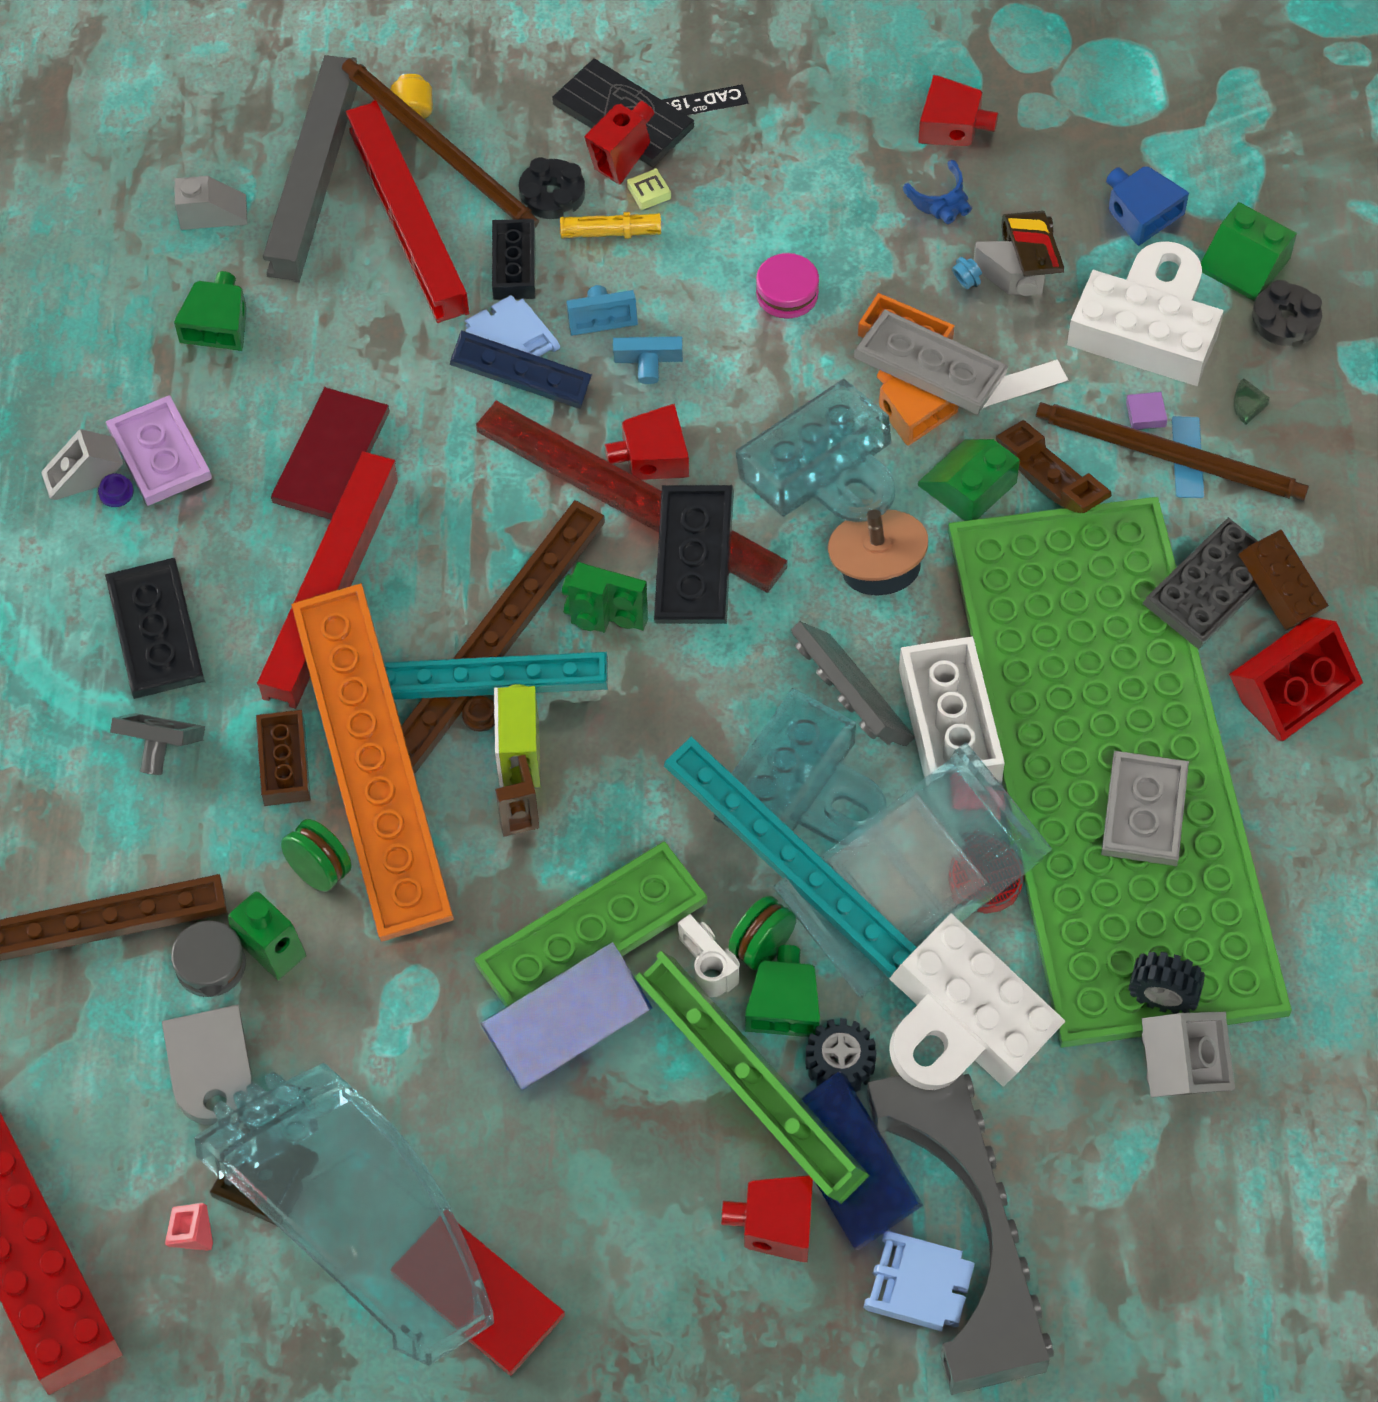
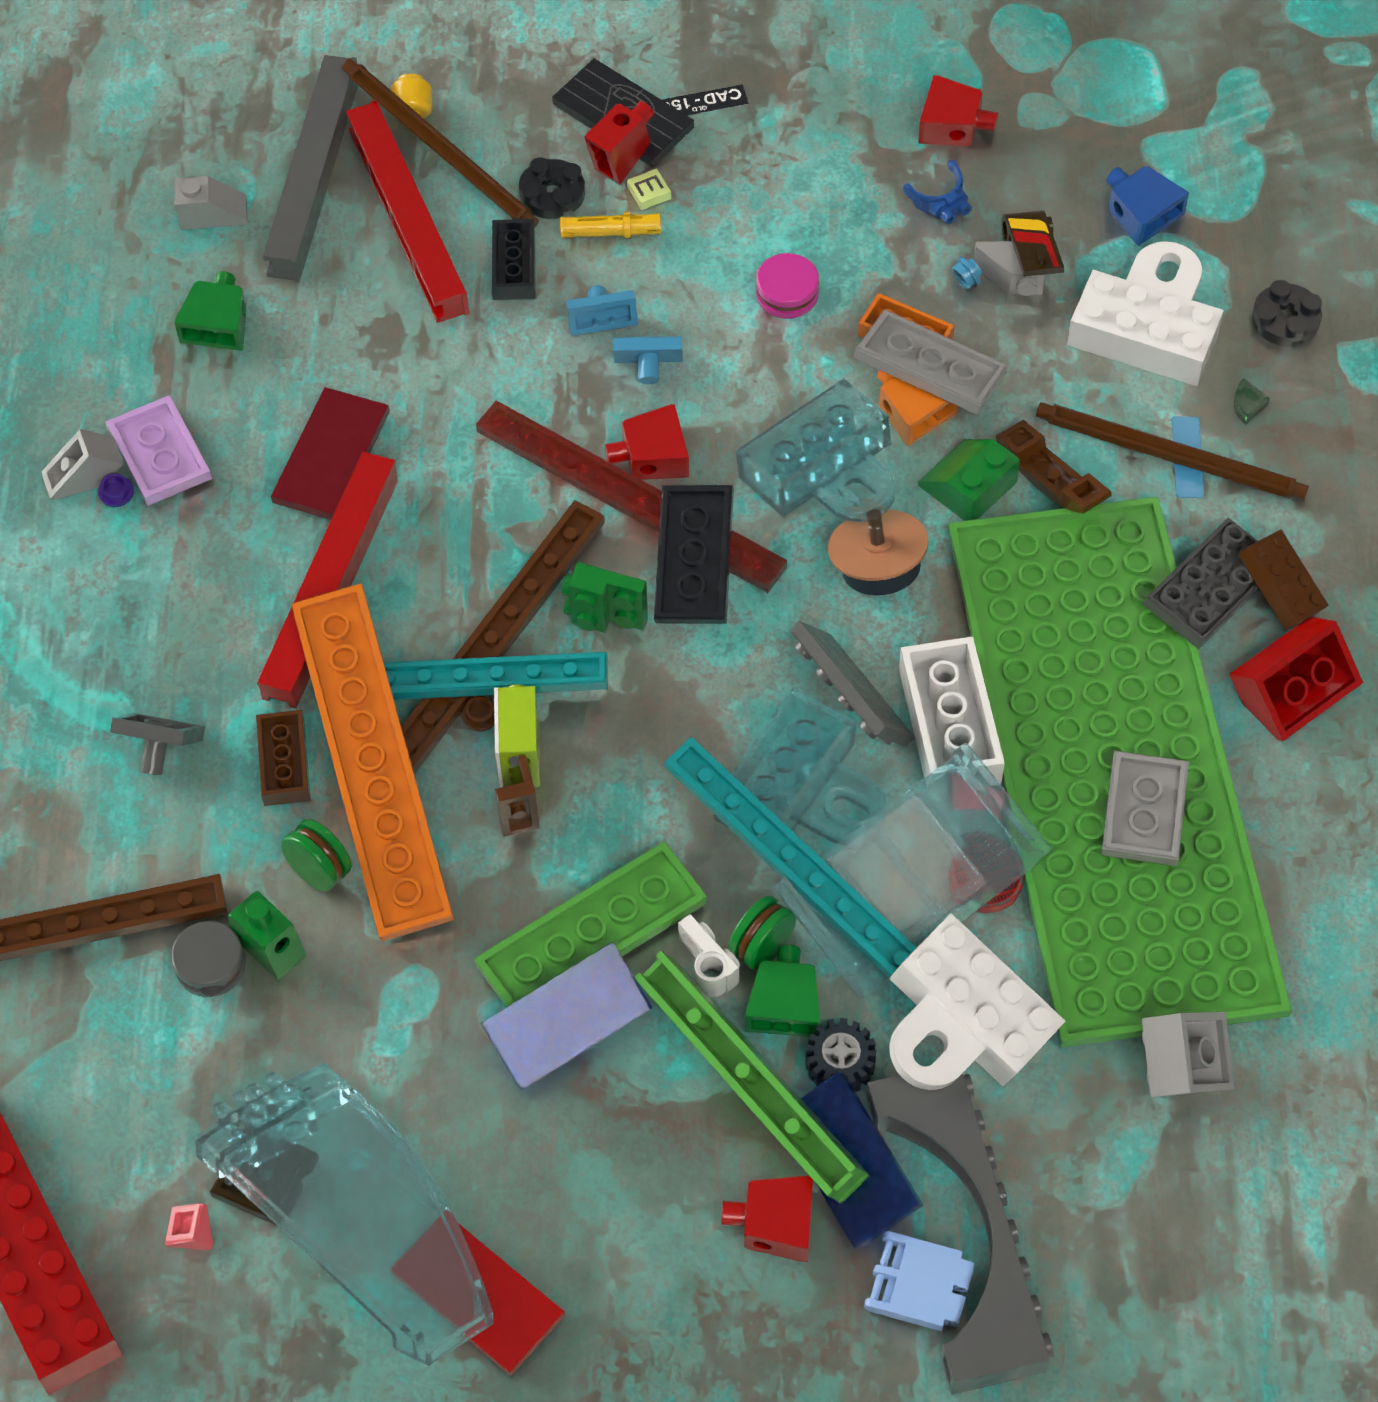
black tile [105,558,205,699] -> none
light grey tile [162,1005,253,1125] -> none
dark blue tile [450,330,592,409] -> none
light blue plate [465,295,560,356] -> none
white sticker [983,359,1069,408] -> none
medium lavender tile [1126,392,1167,430] -> none
black wheel [1129,952,1205,1014] -> none
green slope [1201,202,1297,301] -> none

